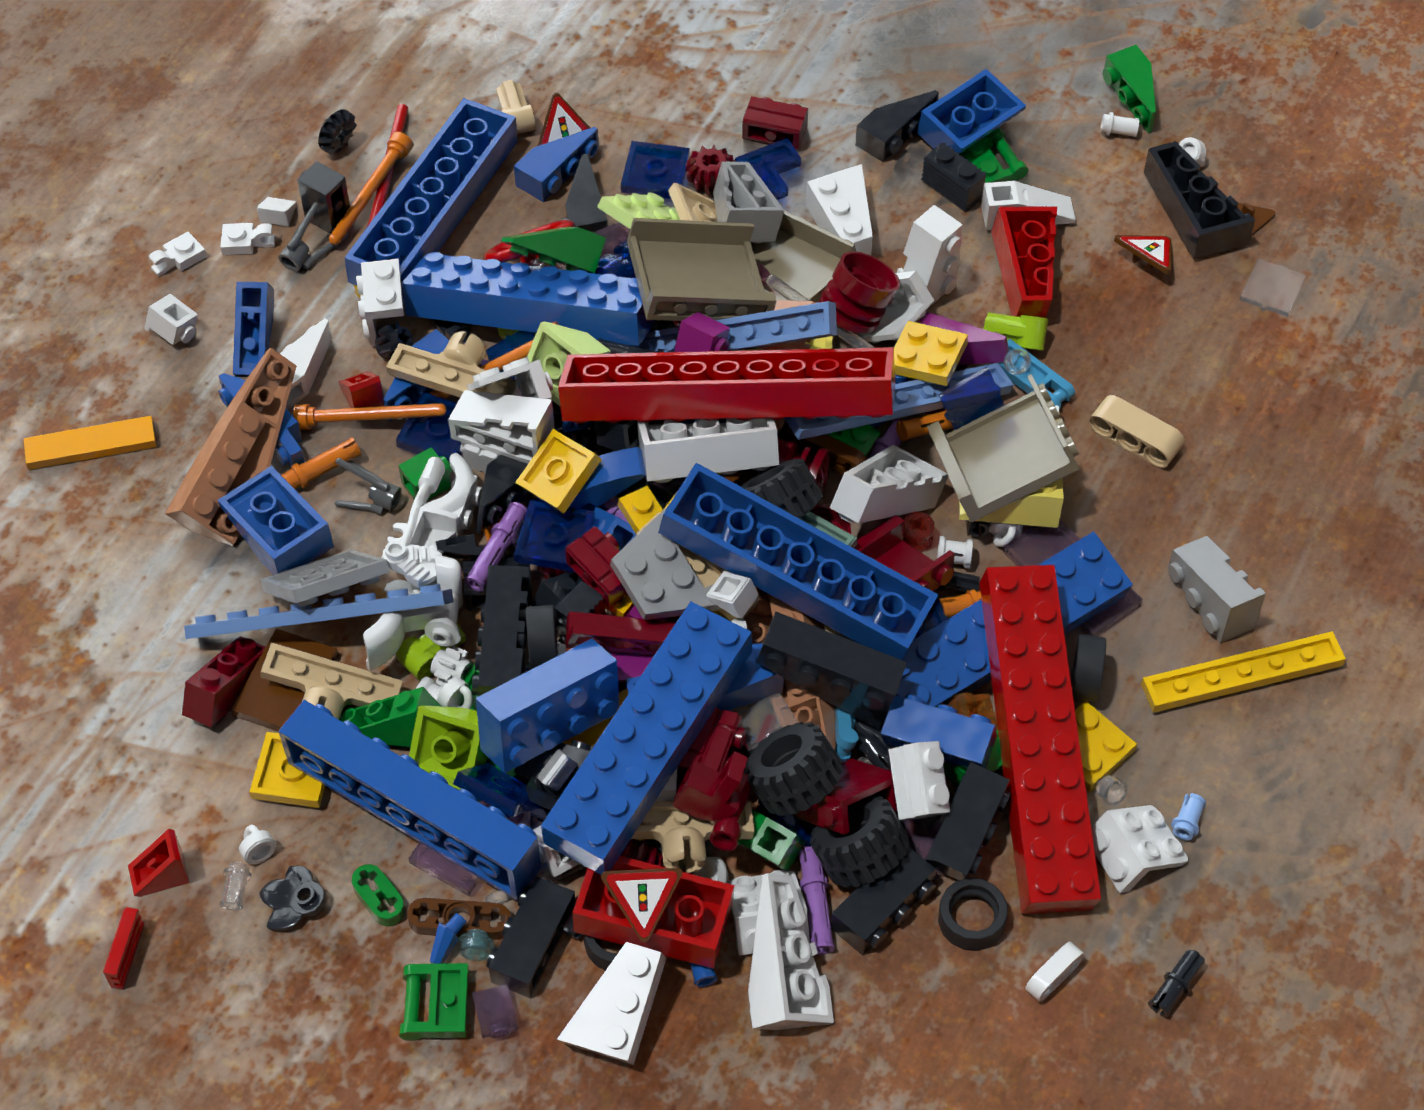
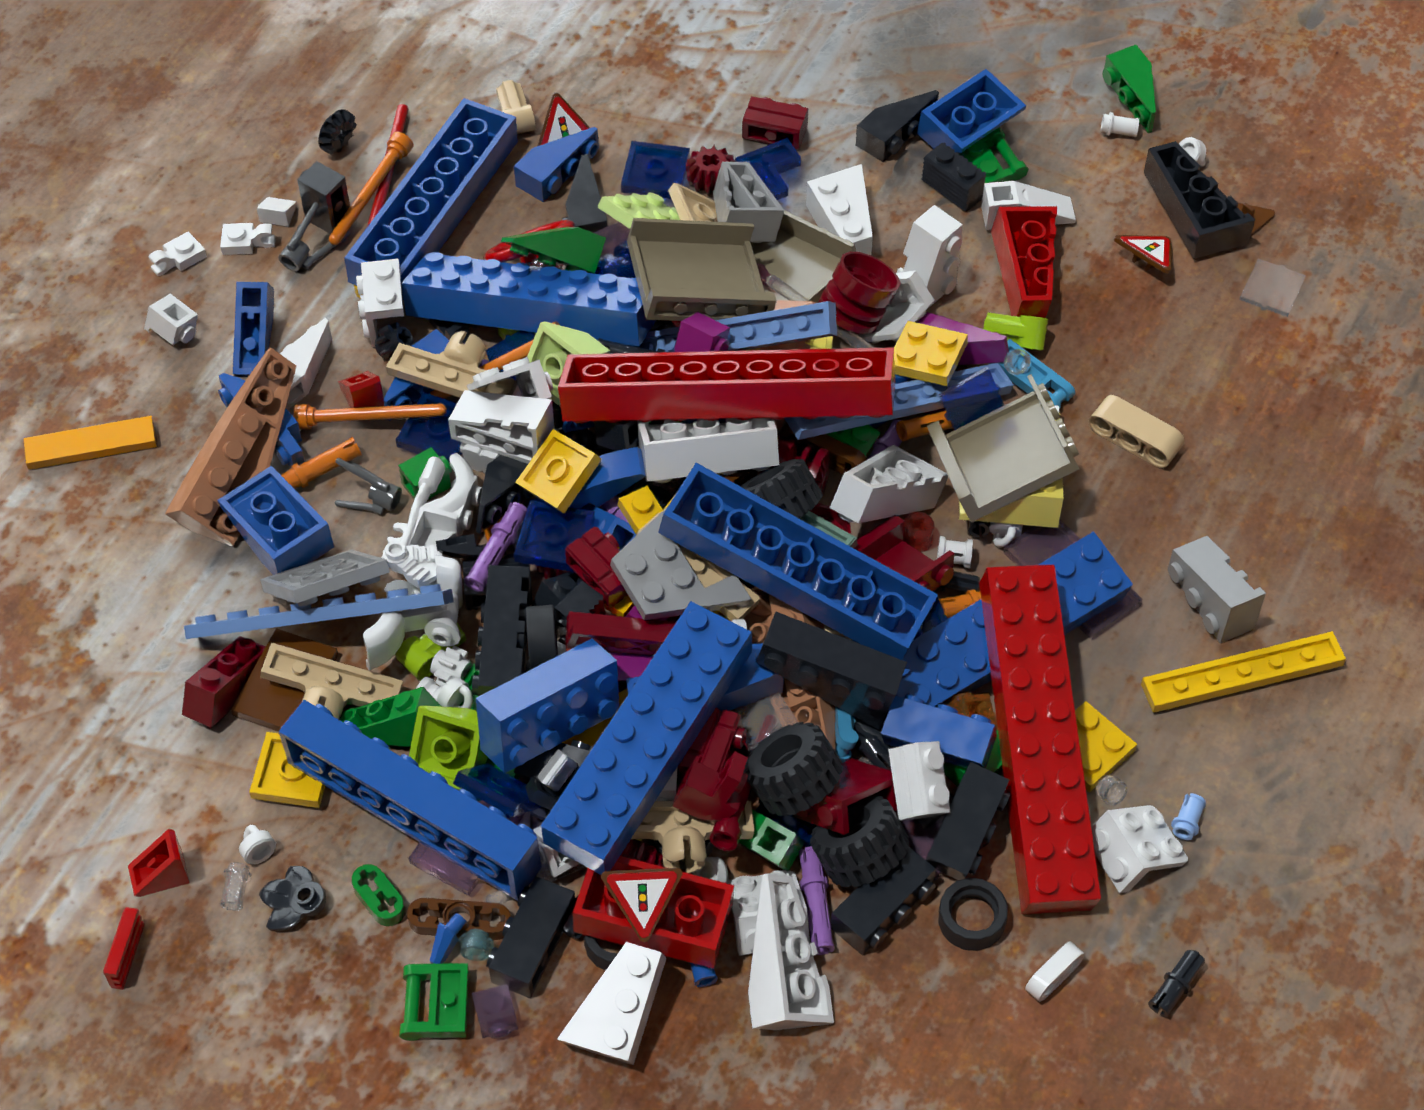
white slope [706,571,758,619] -> none
black tyre [1071,634,1106,702] -> none

